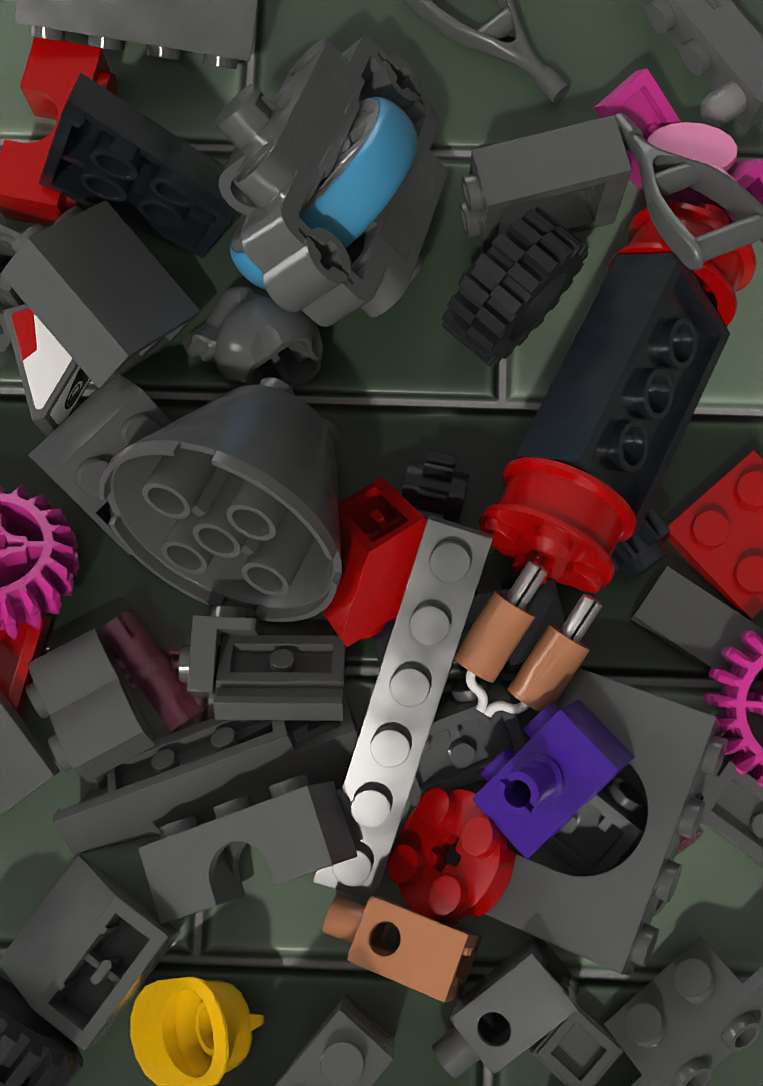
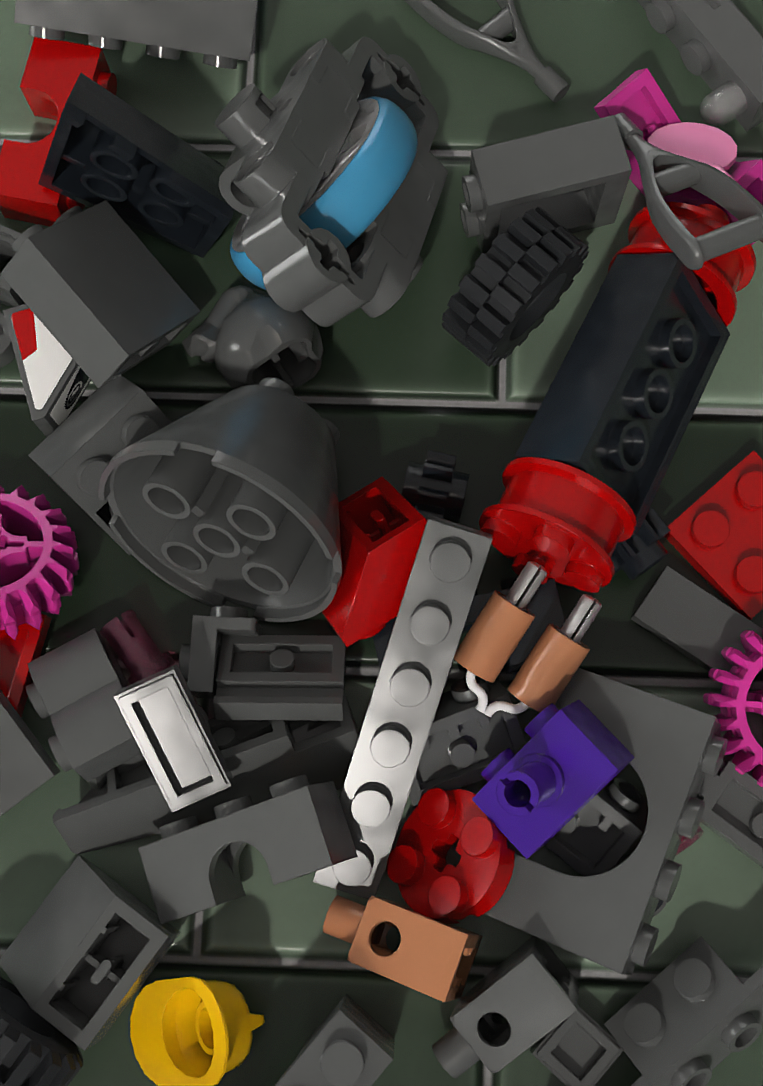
none -> tile [114,664,234,812]

